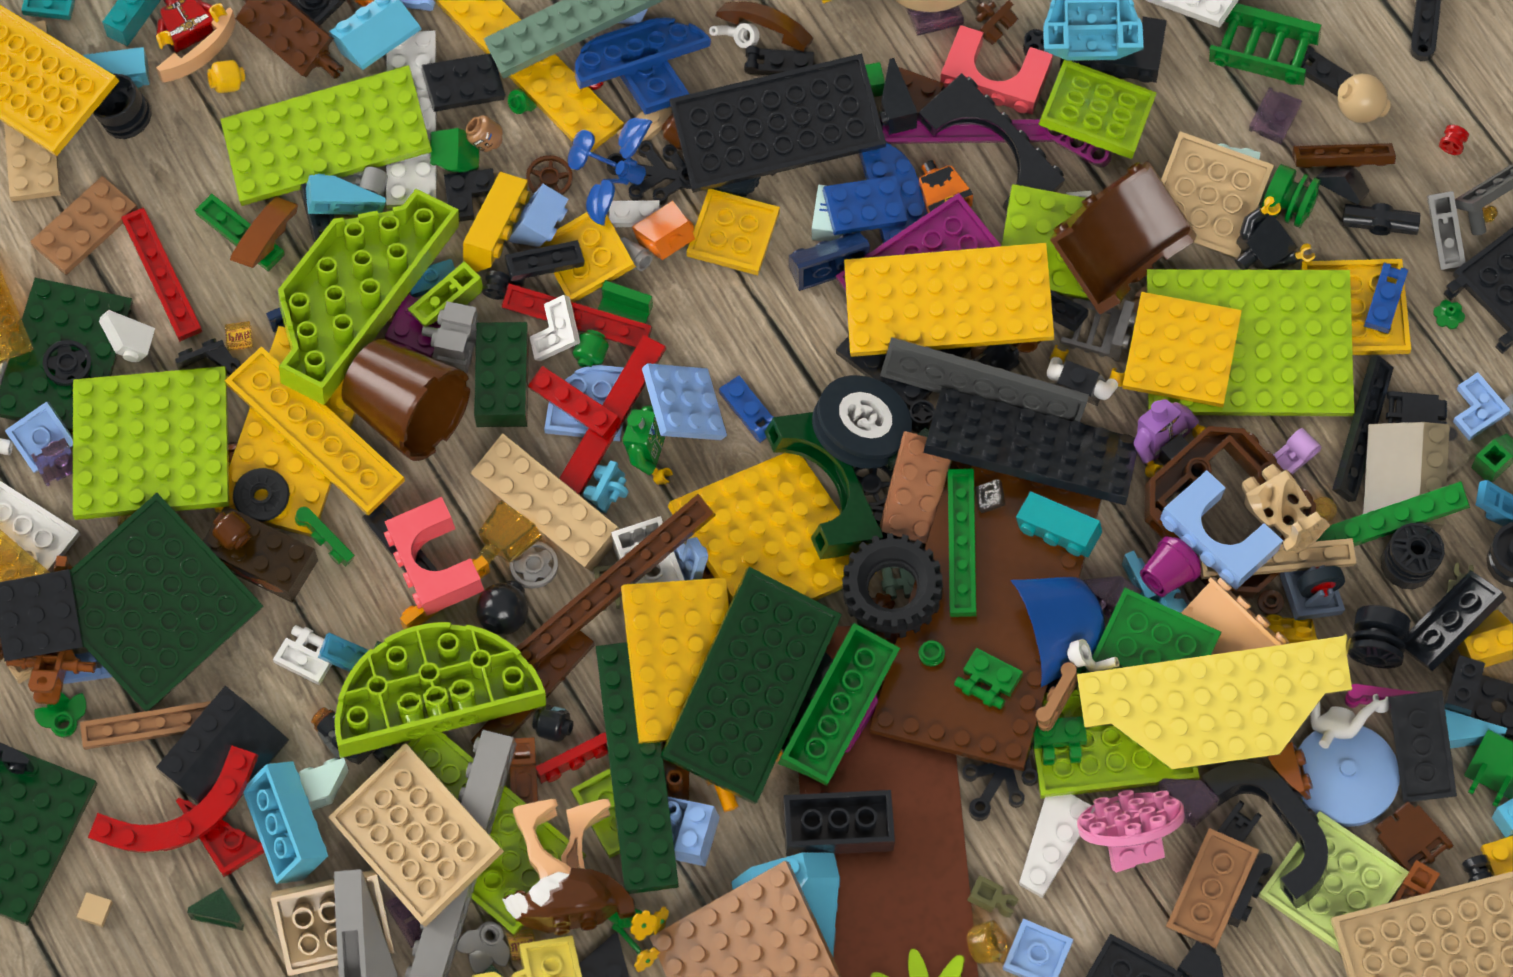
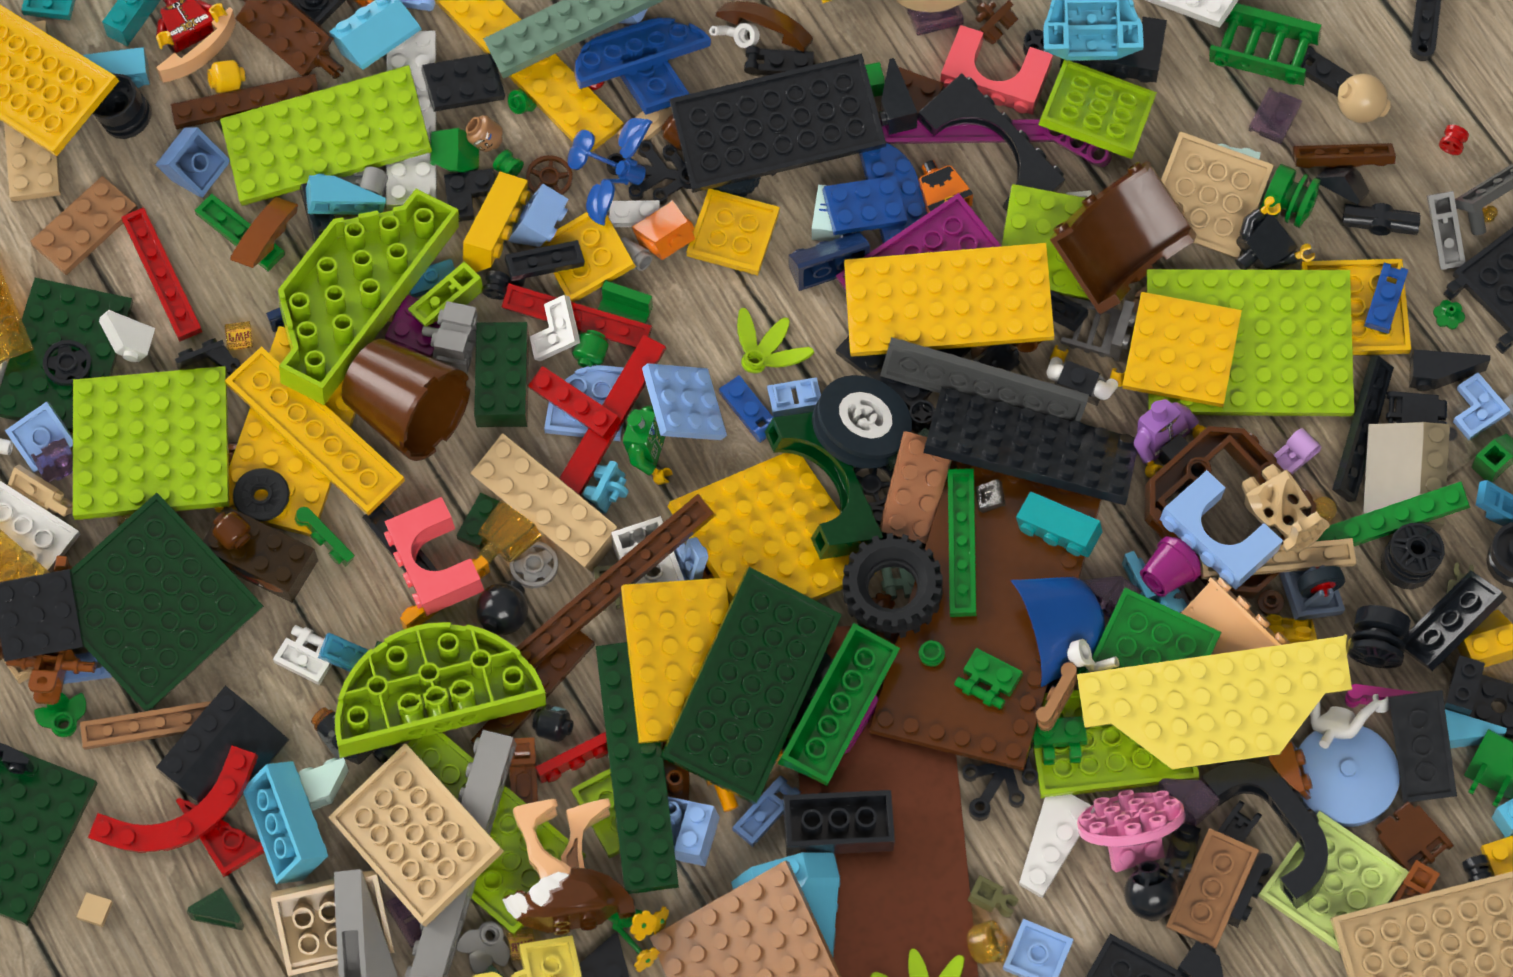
none -> tan hinge [7,465,73,517]
none -> medium blue slope [155,127,230,198]
none -> reddish brown plate [171,74,319,130]
none -> dark green plate [456,493,504,549]
none -> green wheel [493,149,524,176]
none -> medium blue plate [732,776,801,847]
none -> lime plant [737,308,814,373]
none -> light blue piece [767,377,821,417]
none -> black brick [1124,861,1178,921]
none -> black hinge [1163,823,1201,878]
none -> black slope [1409,349,1491,391]

